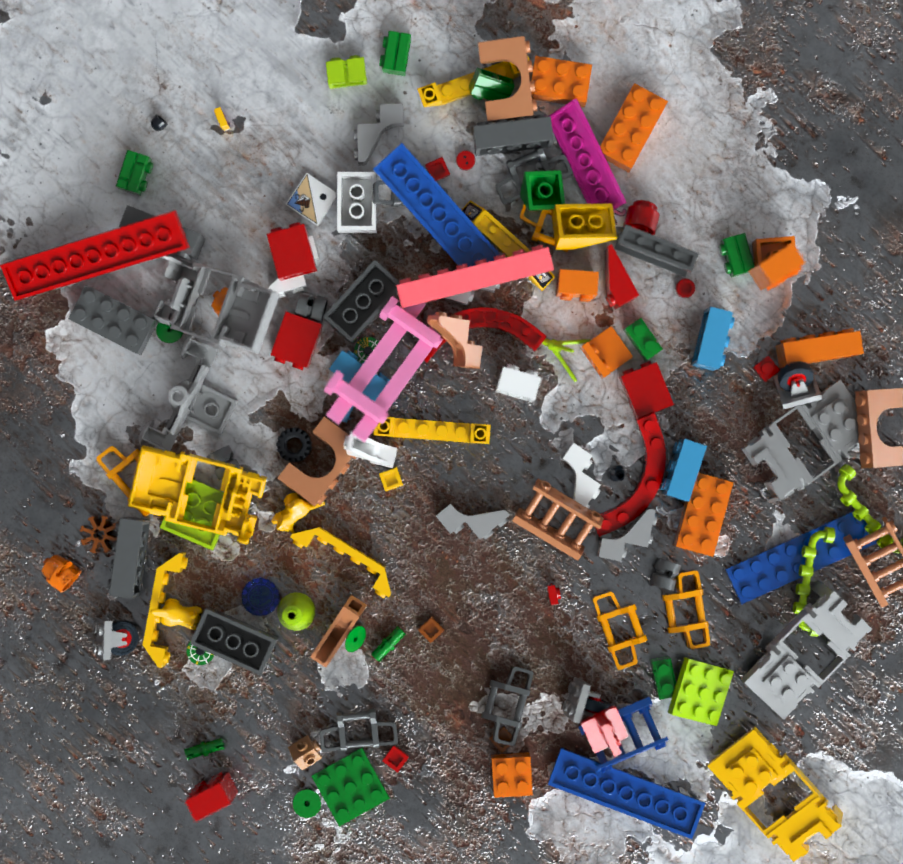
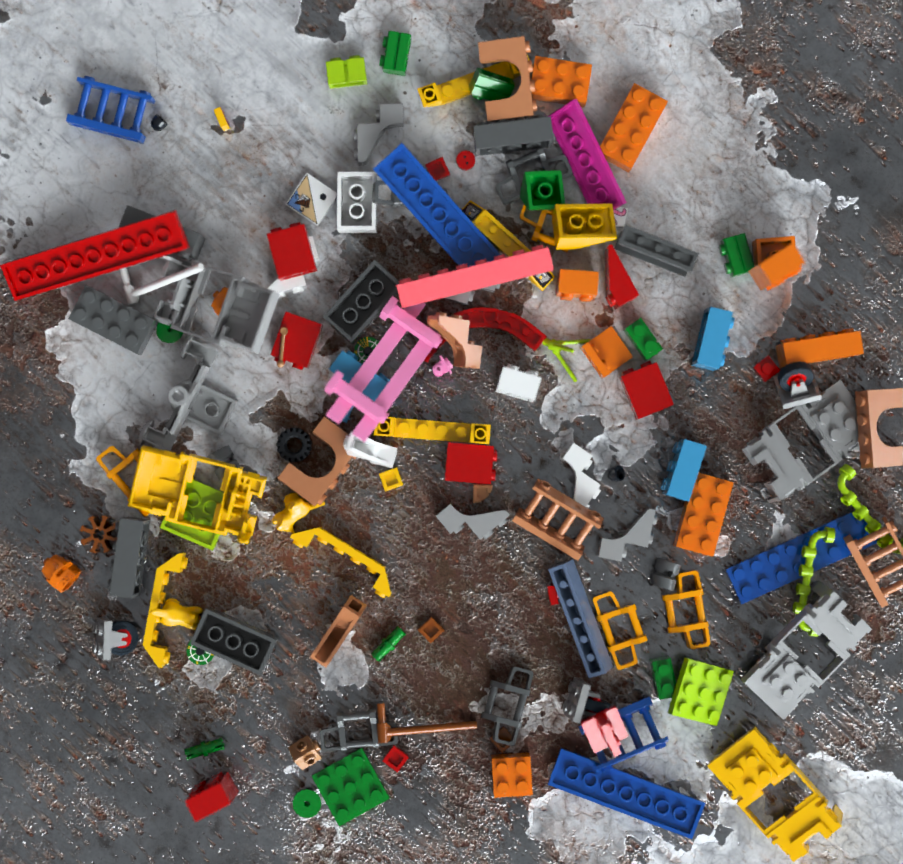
green brick [116,150,153,196] -> none
clear blue tile [241,578,280,616] -> none
lime cone [277,592,315,631] -> none
dark grey wheel [295,291,328,322] -> none
piece [345,626,366,652] -> none
red plate [594,412,666,537] -> none
red piece [623,200,660,235] -> none
red tile [675,278,695,298] -> none
none -> blue fence [66,76,155,144]
none -> white bar [119,263,204,306]
none -> medium nougat hinge [277,327,288,368]
none -> dark orange bar [377,703,477,743]
none -> bright pink hinge [433,356,453,377]
none -> red brick [445,442,497,484]
none -> medium nougat tile [473,484,493,503]
none -> sand blue brick [548,559,613,678]

